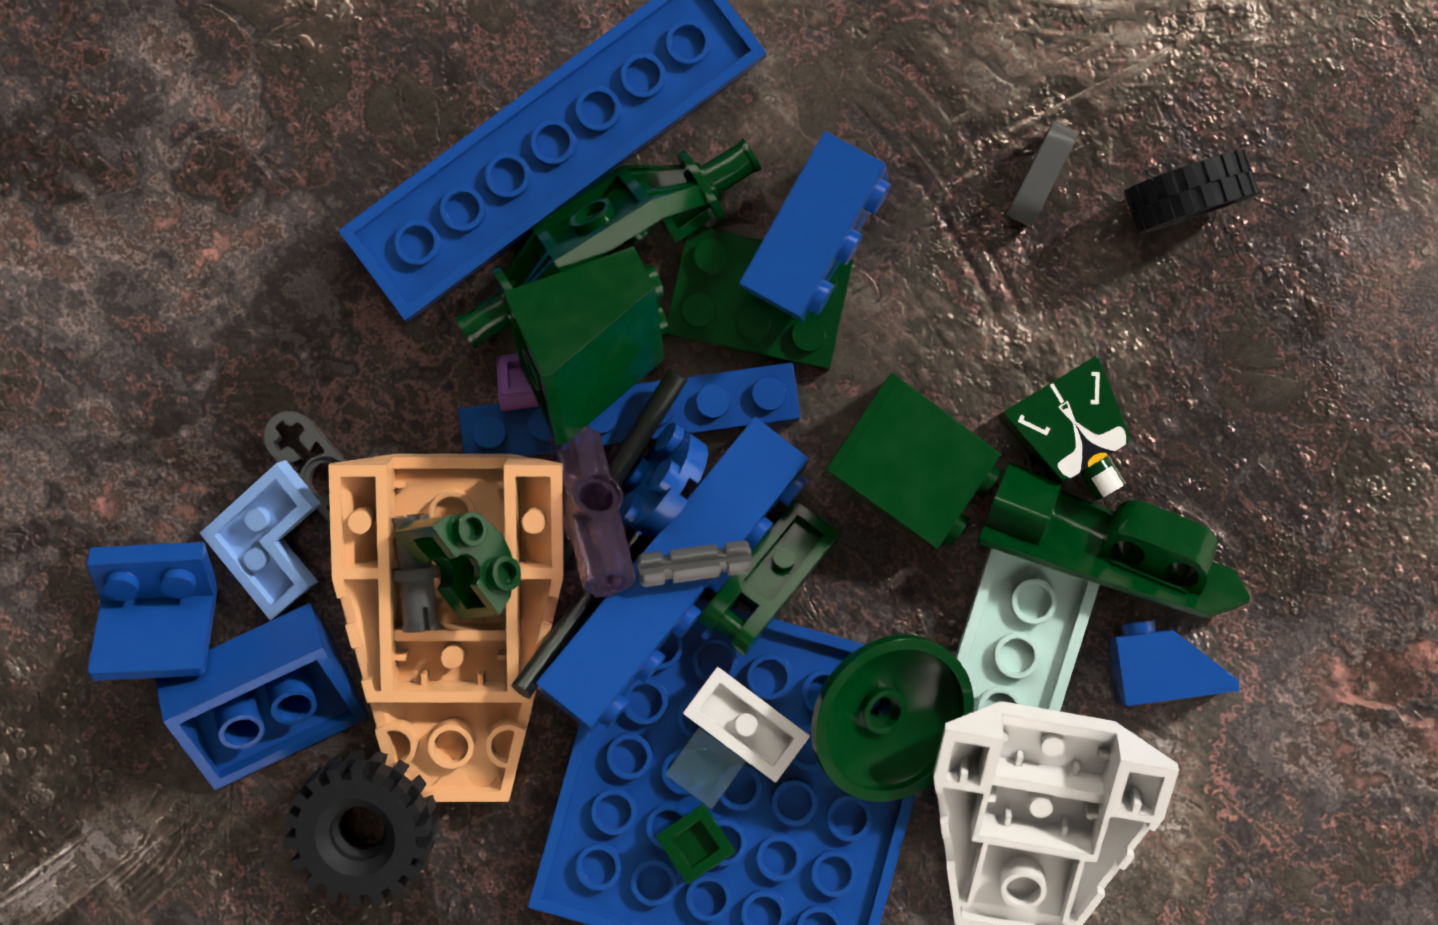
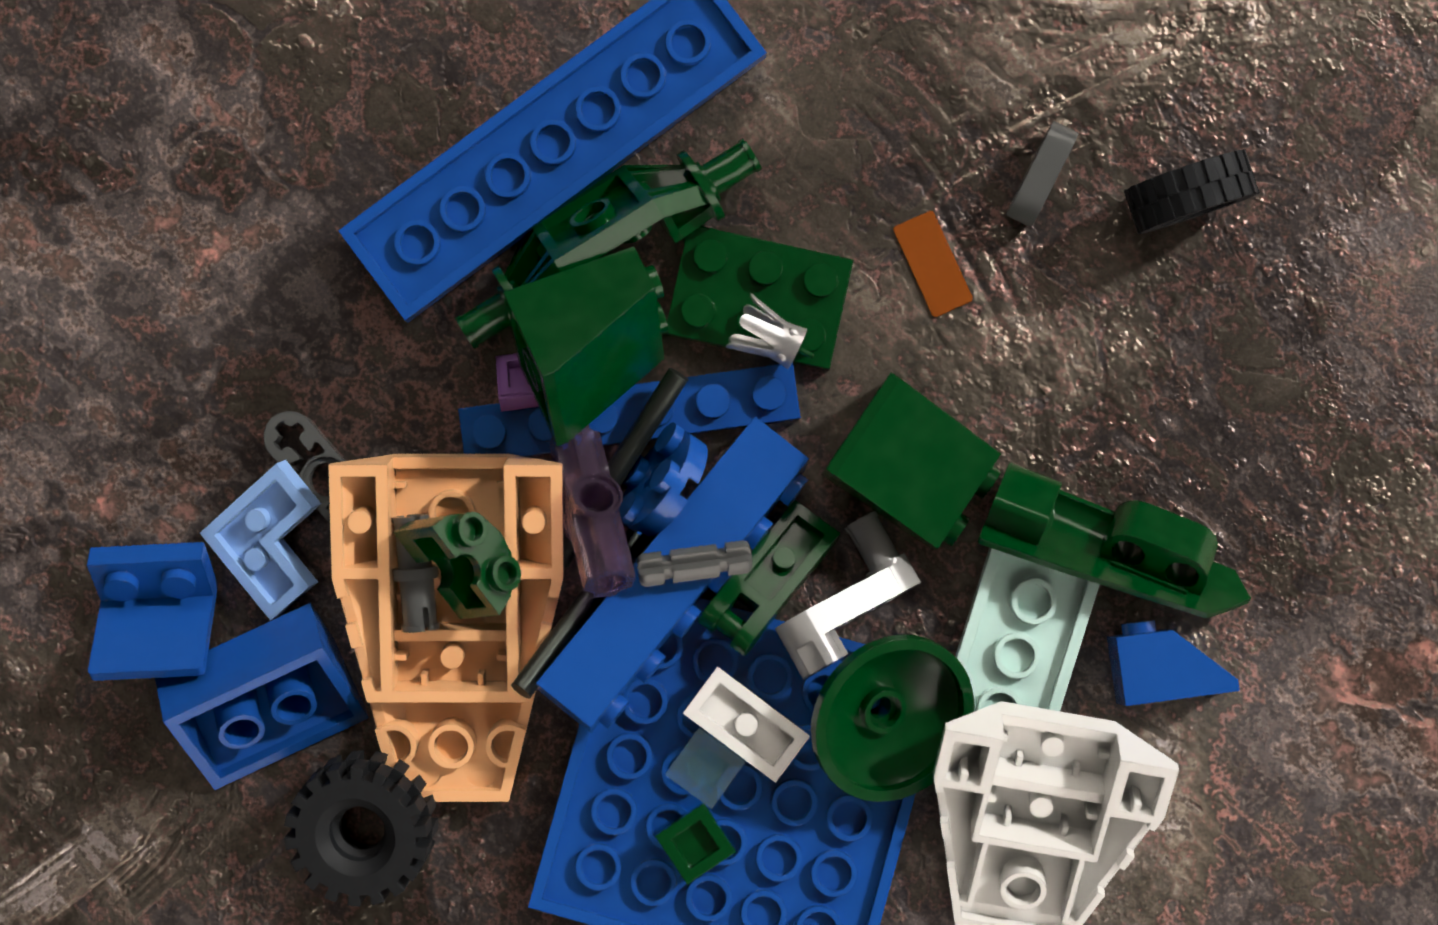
blue wedge [739,131,891,323] -> none
dark green torso [997,355,1131,501] -> none
none -> flat silver piece [726,293,814,369]
none -> light grey beam [775,511,921,679]
none -> dark orange sticker [893,211,973,317]

